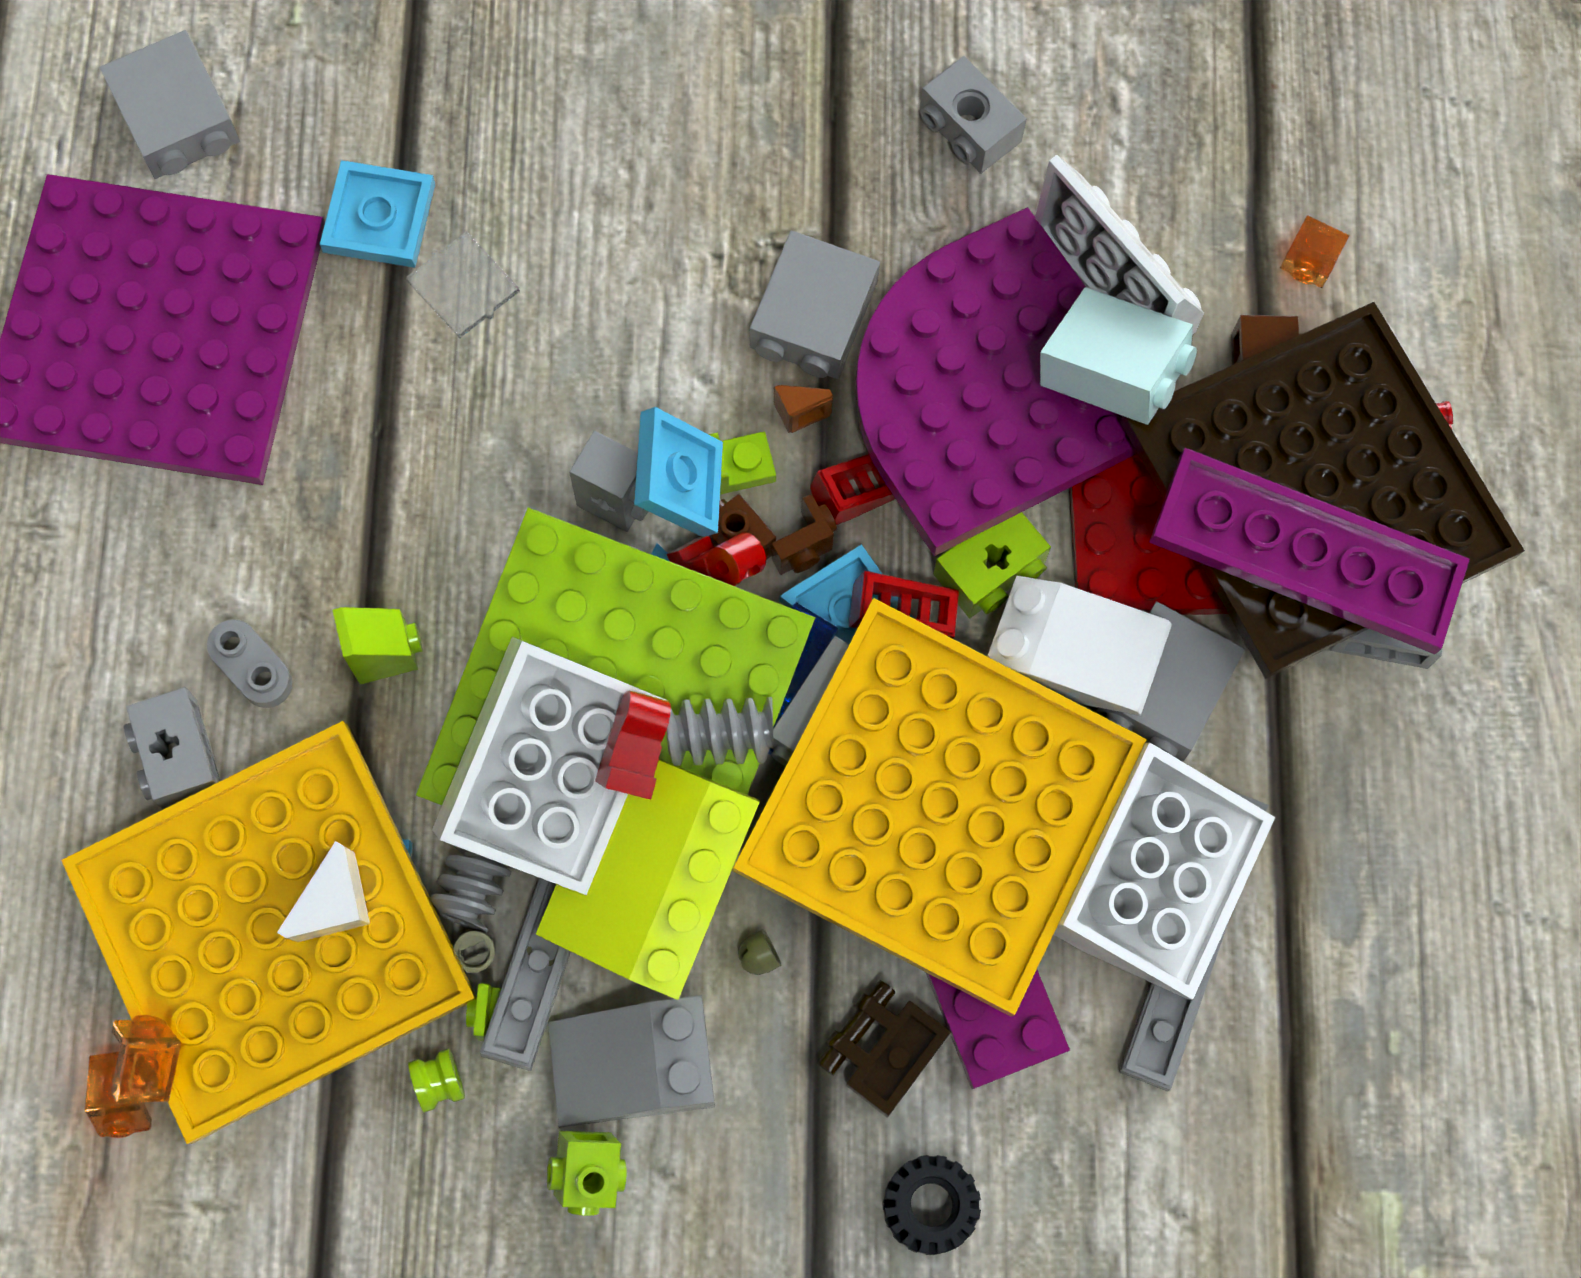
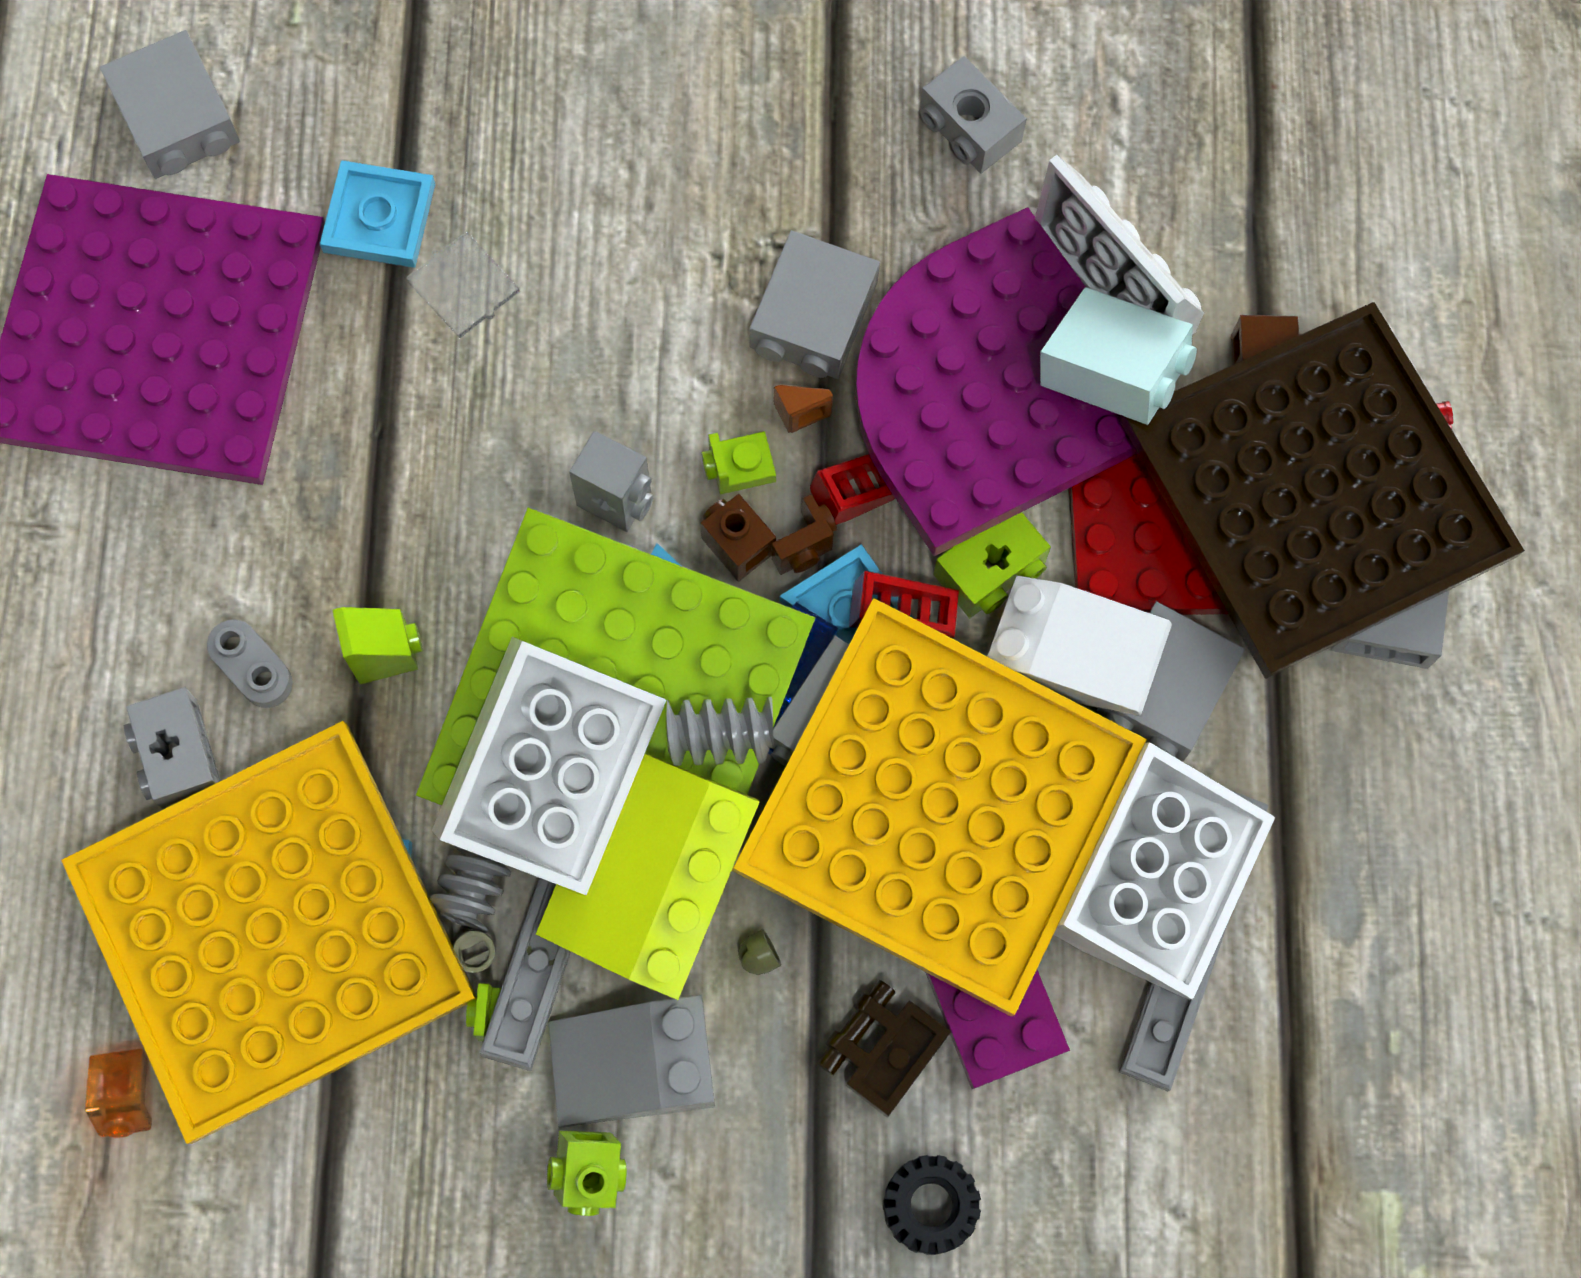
clear orange bracket [110,1015,181,1103] -> none
white slope [277,841,370,942] -> none
lime wheel [408,1048,465,1113] -> none
red leg [595,691,671,800] -> none
medium azure plate [634,407,723,537] -> none
red leg [667,532,766,586] -> none
magenta plate [1149,448,1470,654] -> none
clear orange bracket [1280,215,1350,288] -> none

